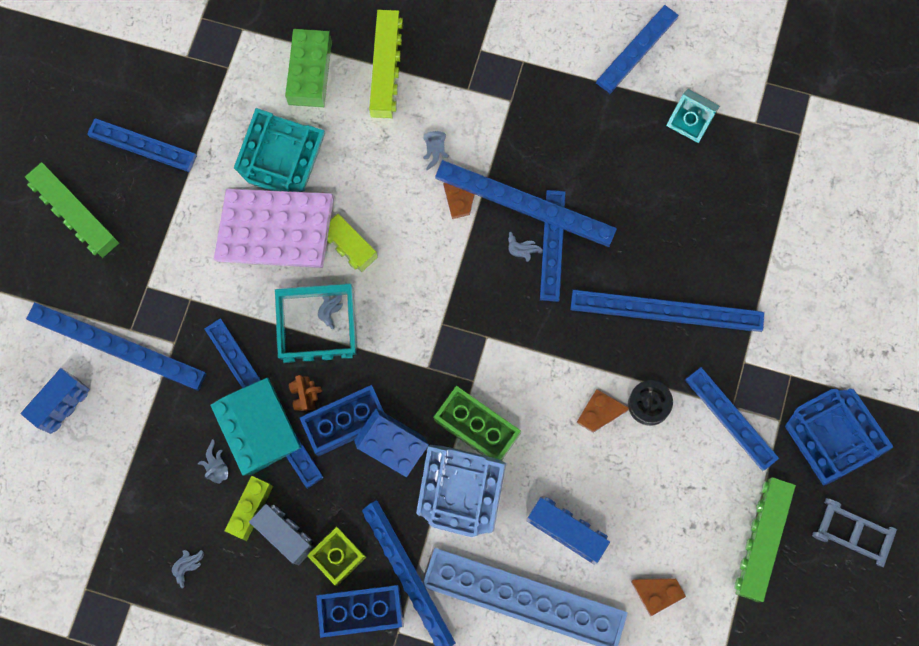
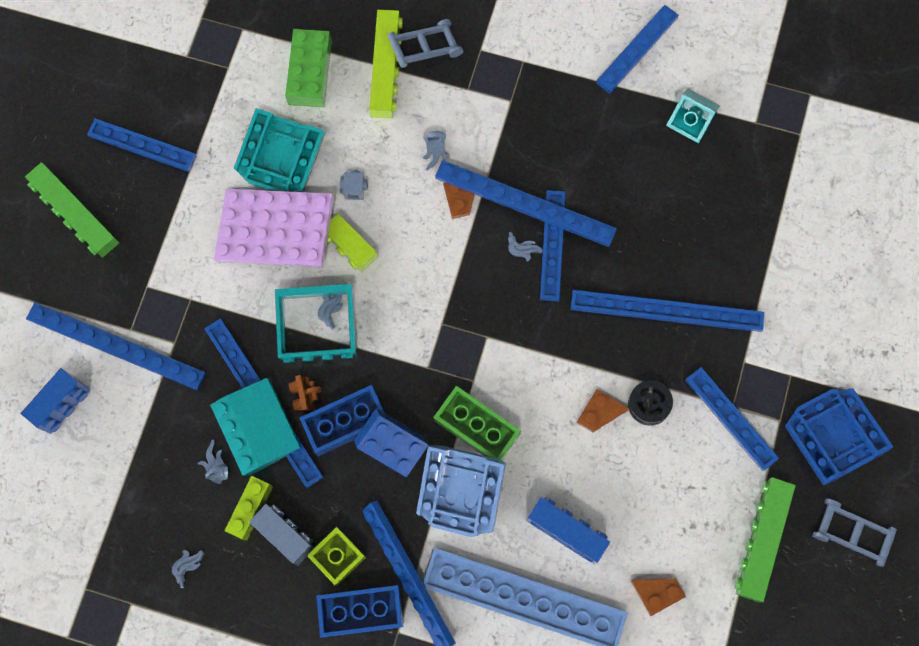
none -> sand blue brick [340,170,368,200]
none -> sand blue piece [388,19,463,68]

